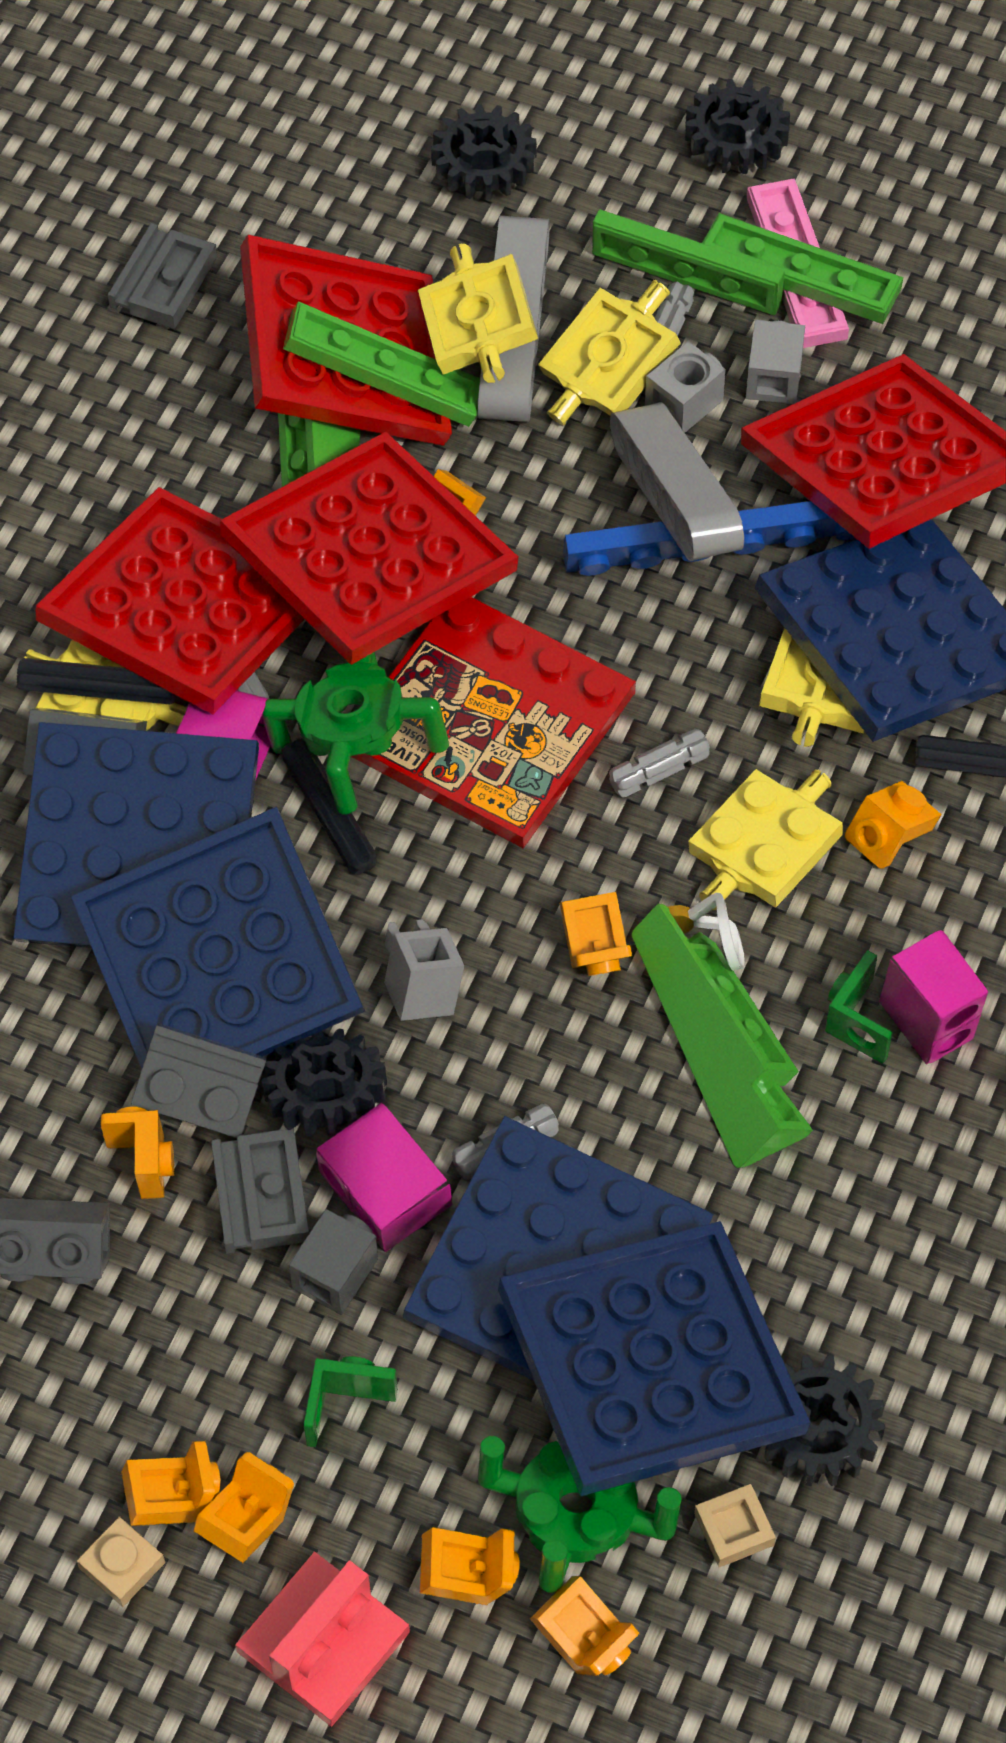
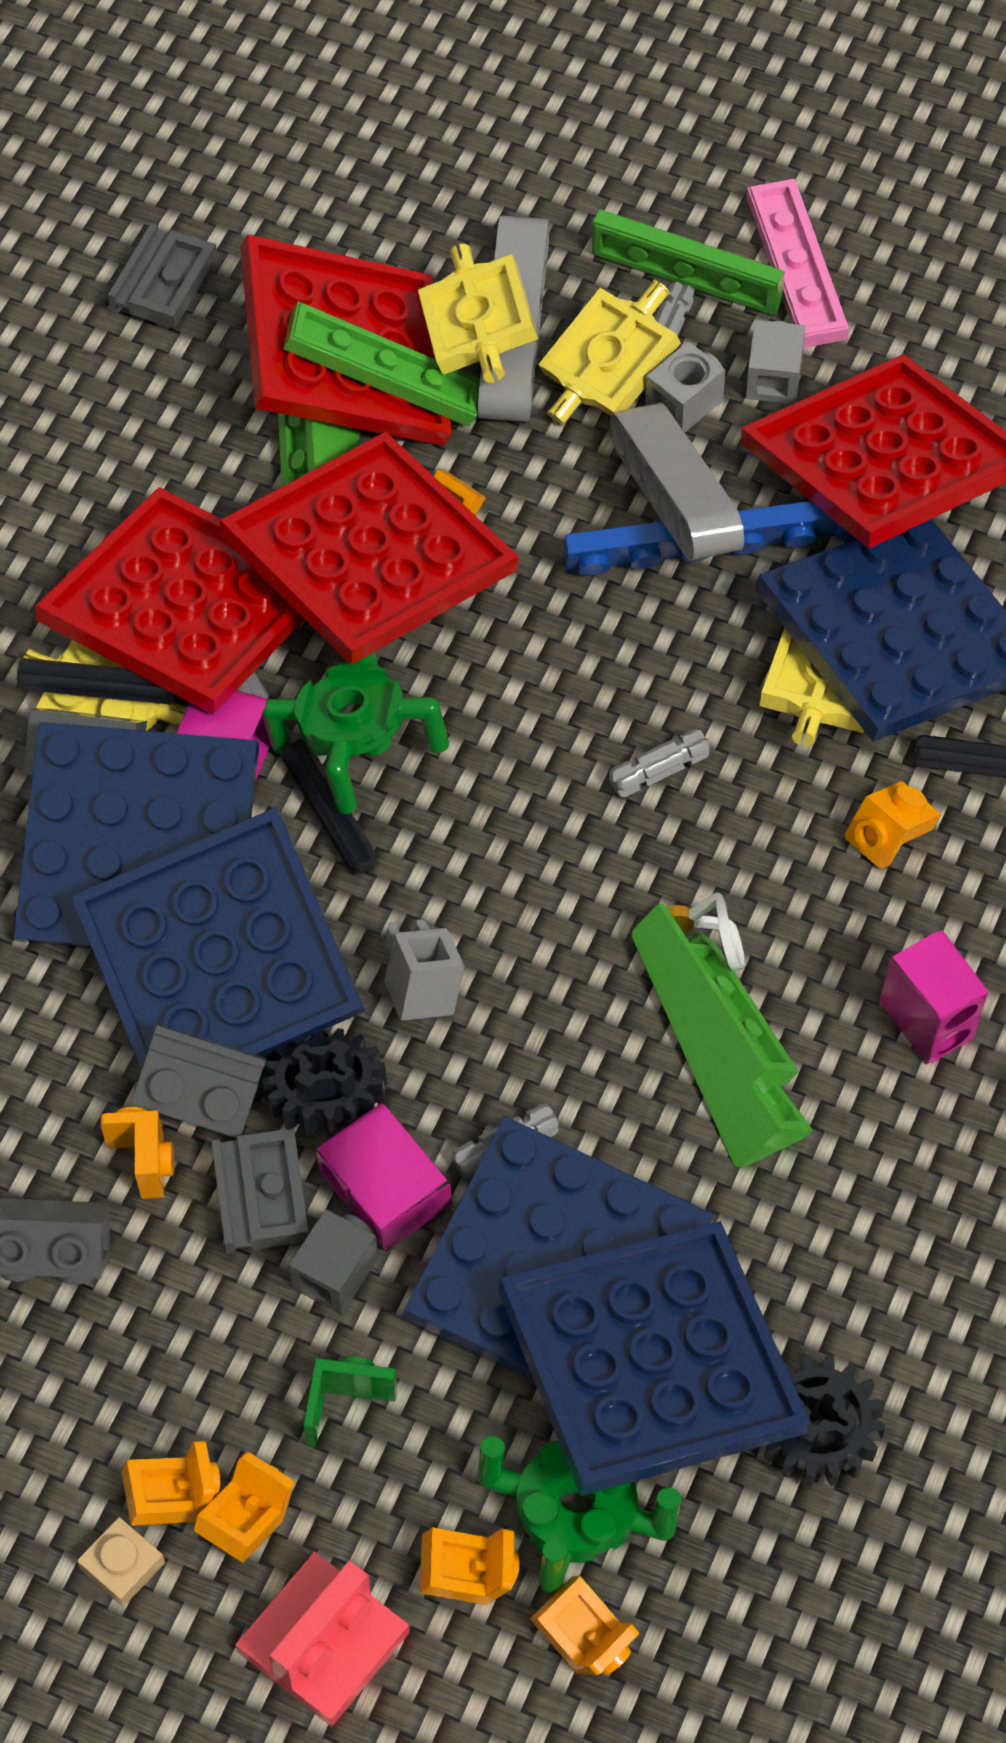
plate [351,597,636,849] -> none
black gear [431,104,537,200] -> none
light orange bracket [559,892,632,976] -> none
black gear [685,79,790,174] -> none
light yellow plate [688,769,843,910] -> none
tan plate [694,1484,776,1568] -> none
bright green tile [702,213,903,324] -> none
green bracket [825,950,892,1064] -> none

